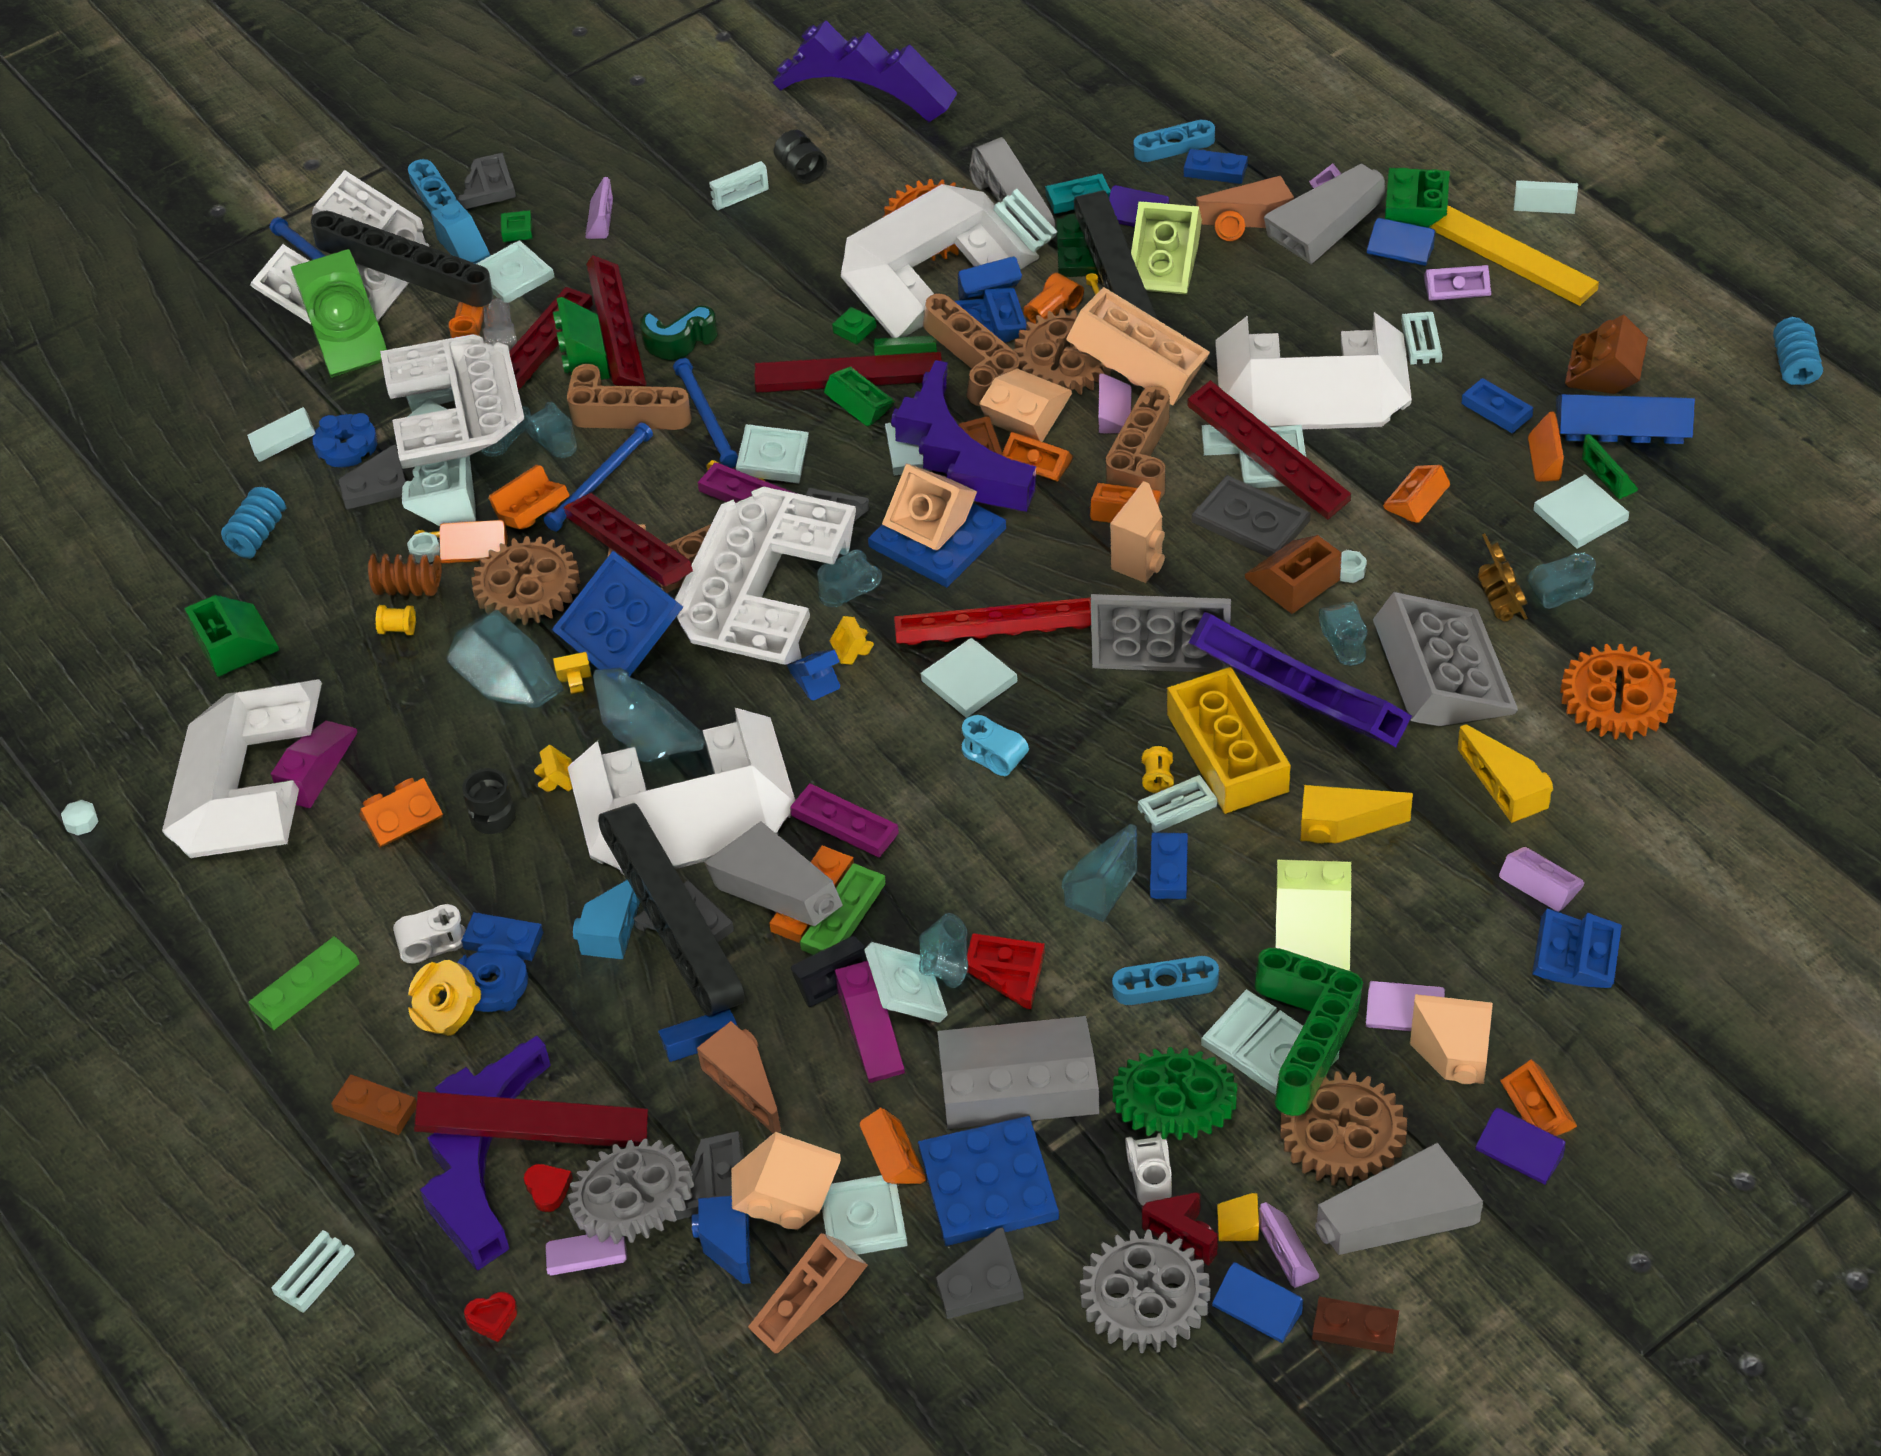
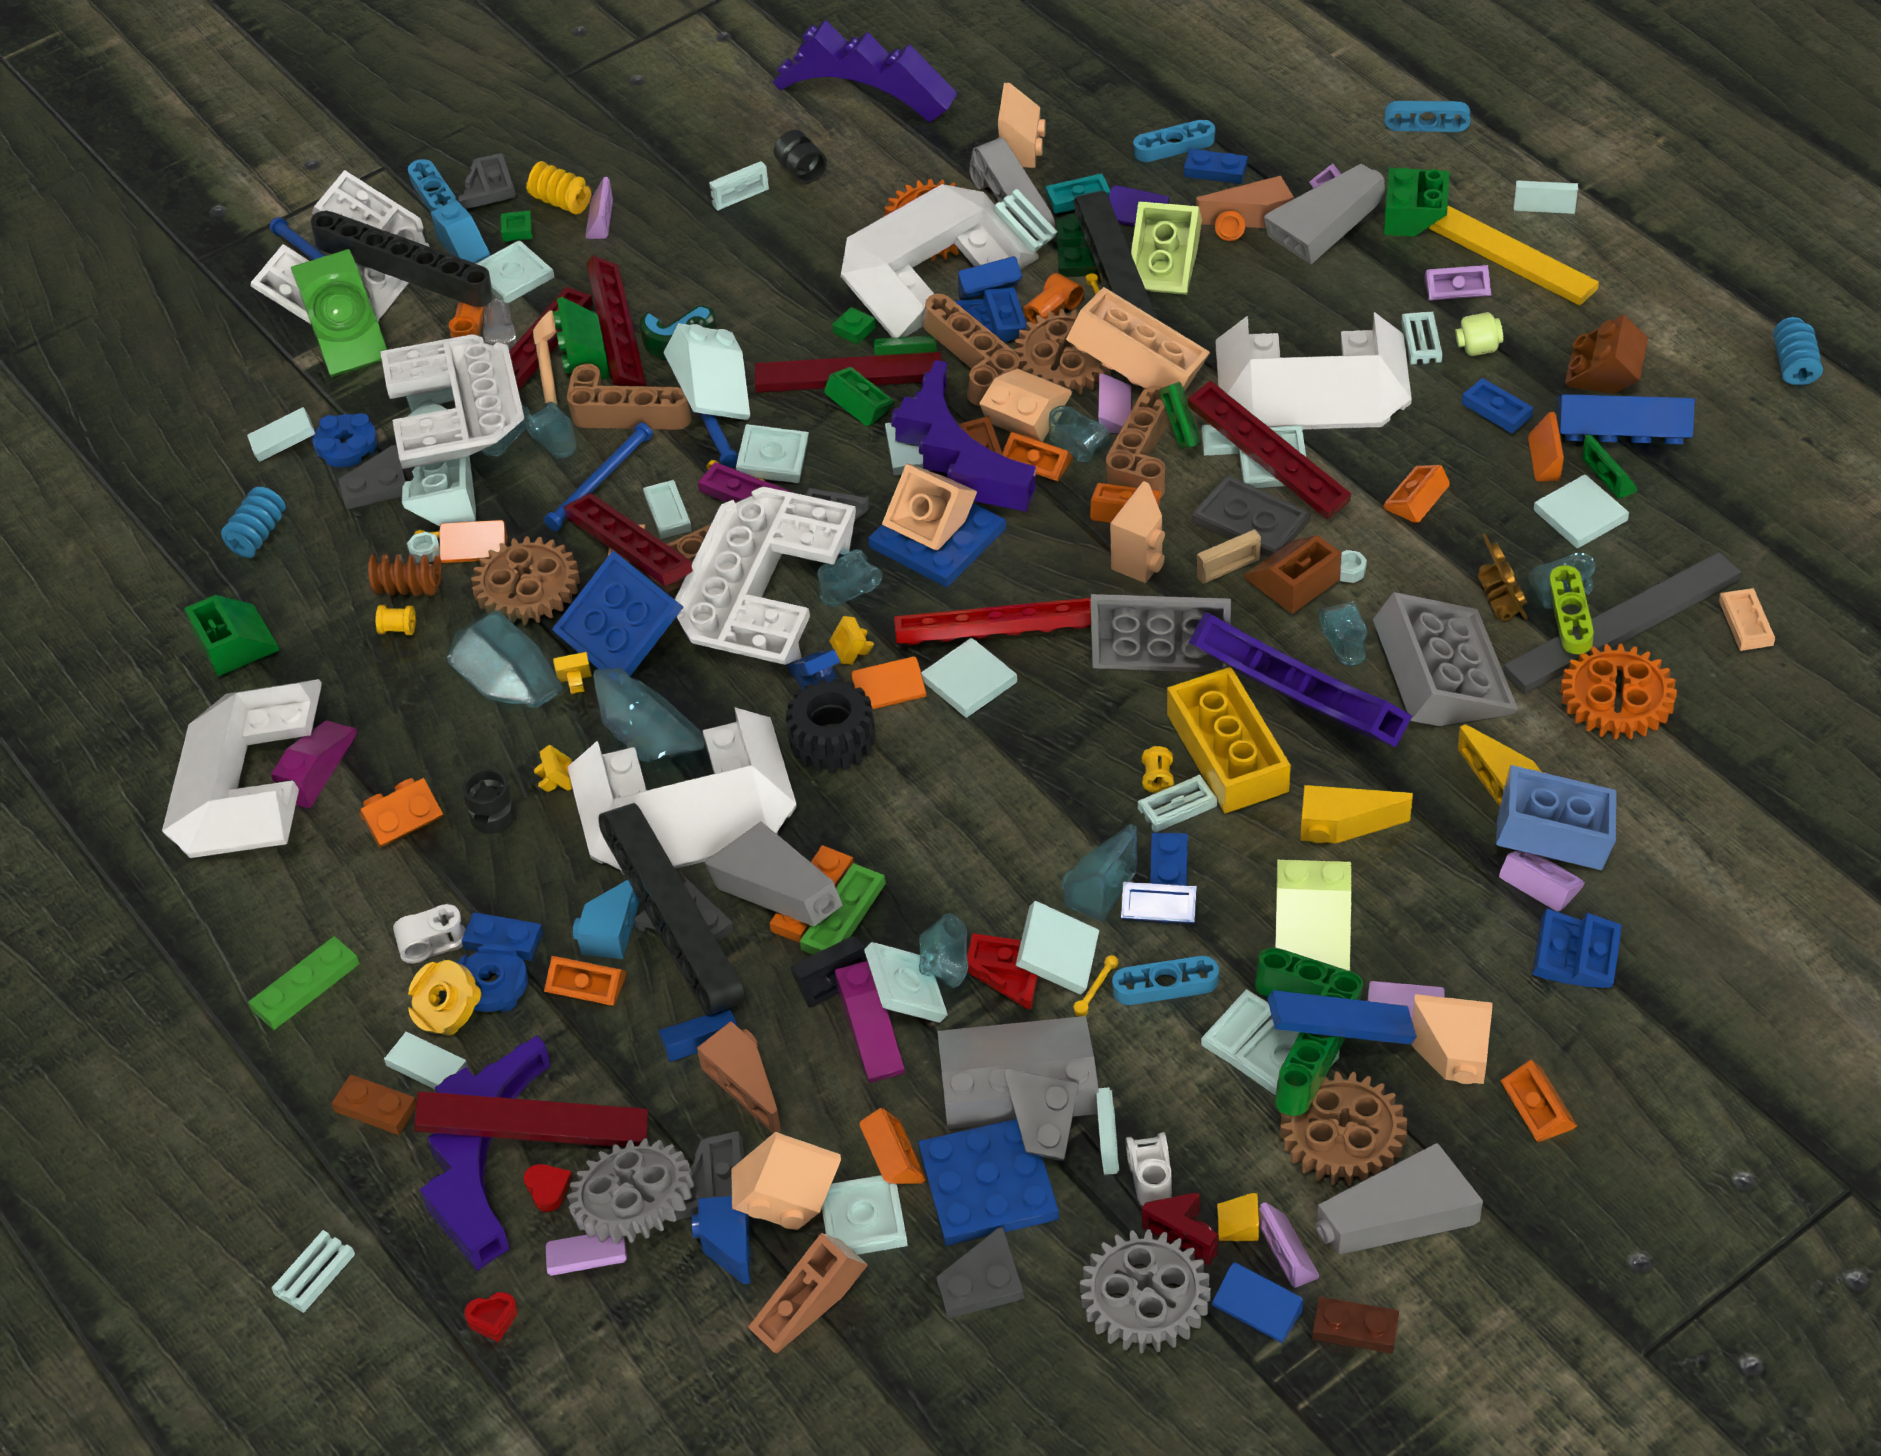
light aqua tile [61,800,99,835] -> none
orange bracket [488,465,570,529] -> none
magenta plate [790,783,899,858] -> none
medium azure piece [962,715,1029,776] -> none
green gear [1112,1047,1237,1140] -> none
blue slope [1367,218,1435,266] -> none
dark purple slope [1475,1108,1566,1185] -> none
none -> light aqua tile [384,1032,468,1089]
none -> yellow piece [526,161,592,215]
none -> light nougat piece [533,310,558,408]
none -> orange slope [544,956,627,1006]
none -> light aqua tile [643,480,692,539]
none -> light aqua slope [663,323,750,420]
none -> black tyre [786,679,875,772]
none -> orange slope [851,656,927,709]
none -> light nougat slope [998,83,1046,168]
none -> wing [1005,1068,1079,1161]
none -> light aqua tile [1016,901,1099,995]
none -> clear light blue piece [1049,406,1110,462]
none -> yellow hinge [1074,955,1119,1017]
none -> light aqua tile [1096,1087,1119,1175]
none -> tile [1121,882,1197,925]
none -> green slope [1159,381,1201,449]
none -> tan tile [1197,529,1261,584]
none -> blue tile [1267,990,1417,1045]
none -> dark azure beam [1384,101,1471,132]
none -> yellowish green head [1455,312,1503,356]
none -> medium blue slope [1496,765,1616,870]
none -> dark grey tile [1503,552,1742,694]
none -> lime beam [1549,565,1594,654]
none -> light nougat plate [1719,588,1775,651]

